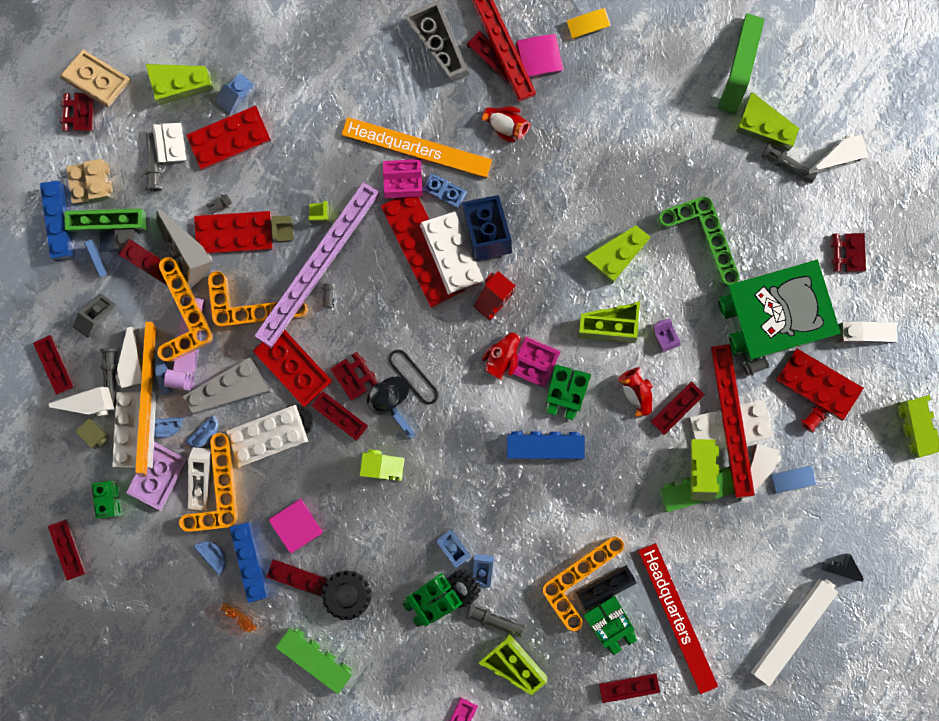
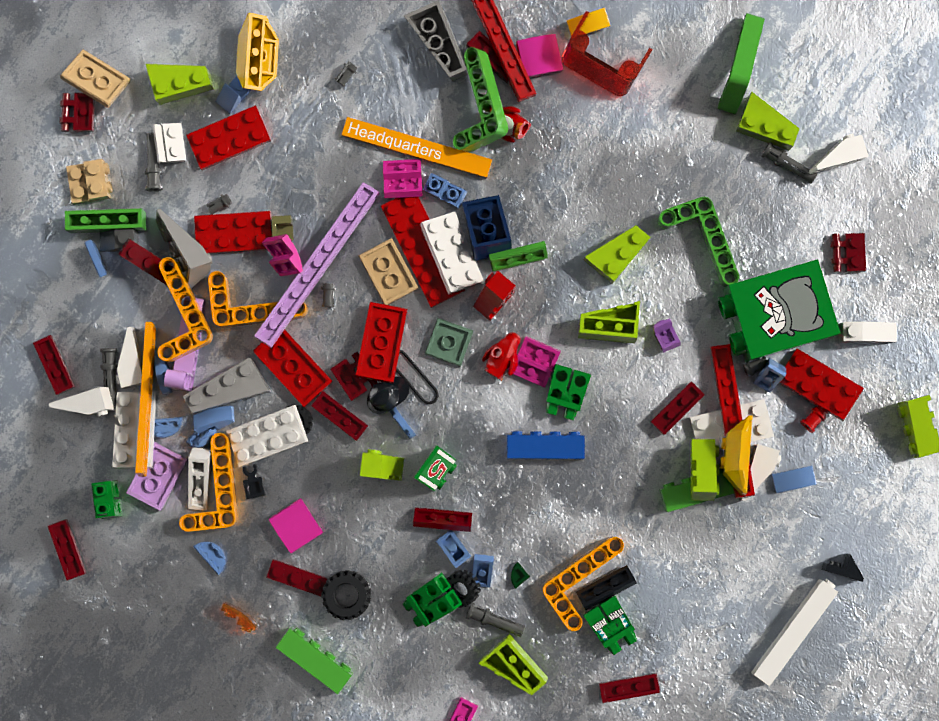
blue brick [40,180,75,261] -> none
dark grey slope [73,293,116,338] -> none
olive brick [75,418,109,448] -> none
blue brick [229,522,270,603] -> none
lime panel [308,201,329,224] -> none
red animal [618,367,653,417] -> none
red tile [638,543,718,694] -> none
none -> medium blue slope [193,406,235,434]
none -> yellow wedge [236,13,279,92]
none -> black plate [243,464,266,500]
none -> dark pink slope [262,234,303,276]
none -> dark grey pin [335,61,357,87]
none -> red plate [355,302,407,384]
none -> tan tile [358,238,419,305]
none -> dark red plate [413,507,472,532]
none -> green slope [414,445,457,491]
none -> sand green tile [425,318,474,367]
none -> bright green beam [453,47,508,152]
none -> bright green tile [489,241,548,272]
none -> dark green tile [511,562,530,589]
none -> clear red windscreen [562,11,653,96]
none -> yellow wedge [720,415,753,496]
none -> medium blue slope [754,358,786,393]

